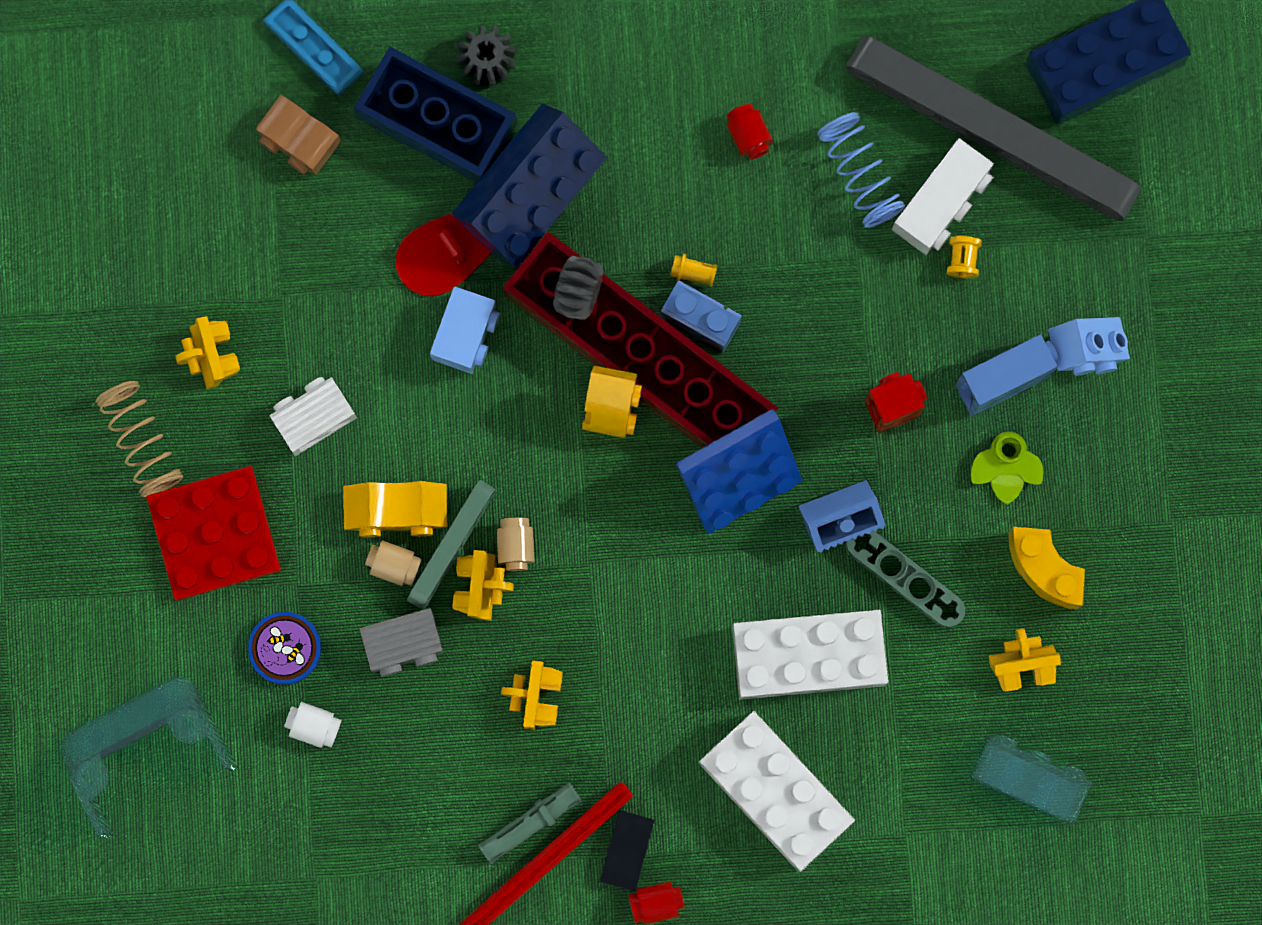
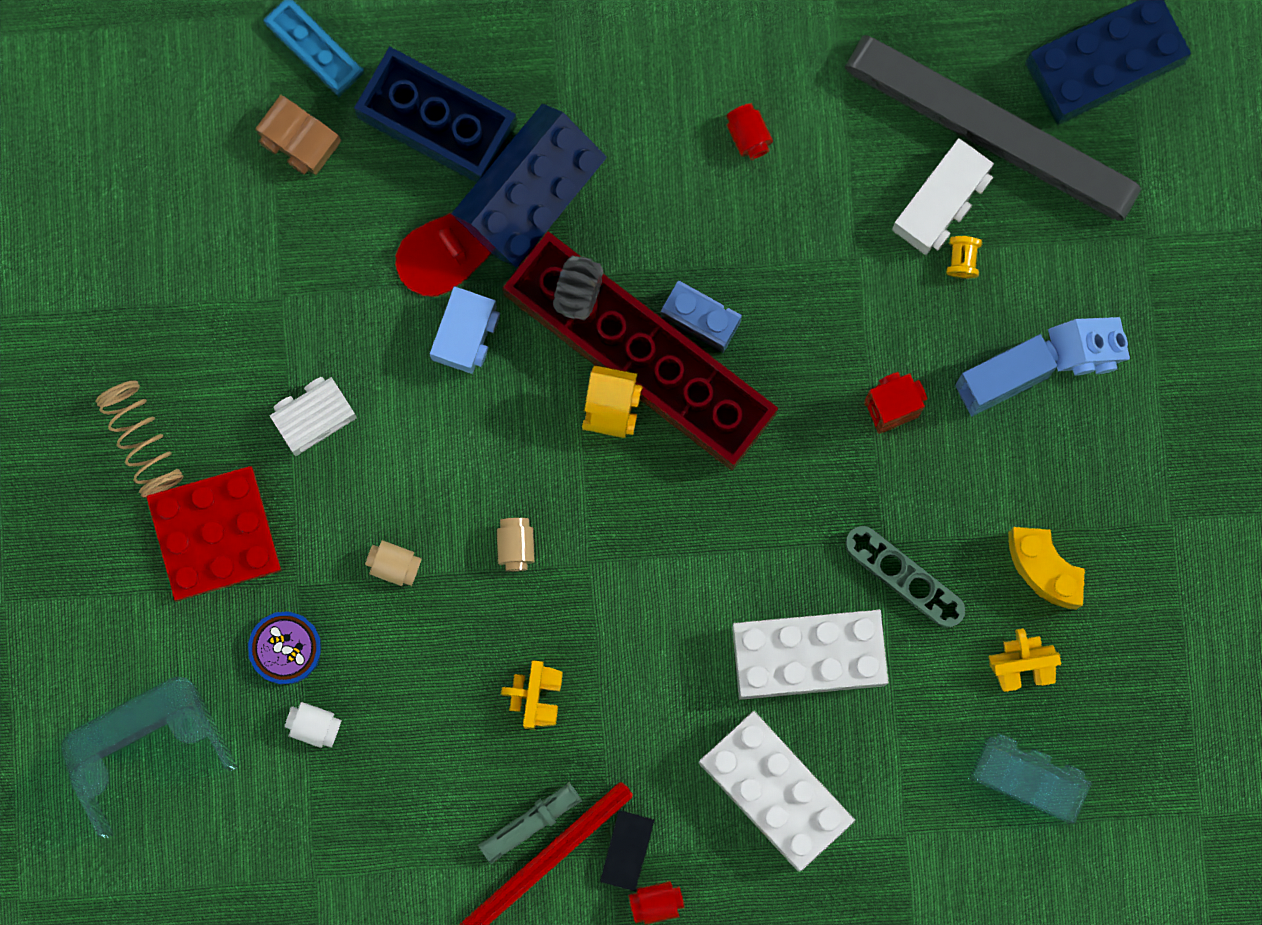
yellow hips [175,316,240,389] -> none
yellow brick [343,481,448,538] -> none
light grey brick [359,608,444,677] -> none
sand green beam [407,480,496,610] -> none
yellow hips [452,550,514,621] -> none
dark grey gear [456,25,517,87] -> none
yellow pin [670,254,717,287] -> none
blue plate [676,409,802,534] -> none
medium blue brick [799,480,885,553] -> none
light blue piece [817,112,905,228] -> none
lime plate [970,432,1043,505] -> none

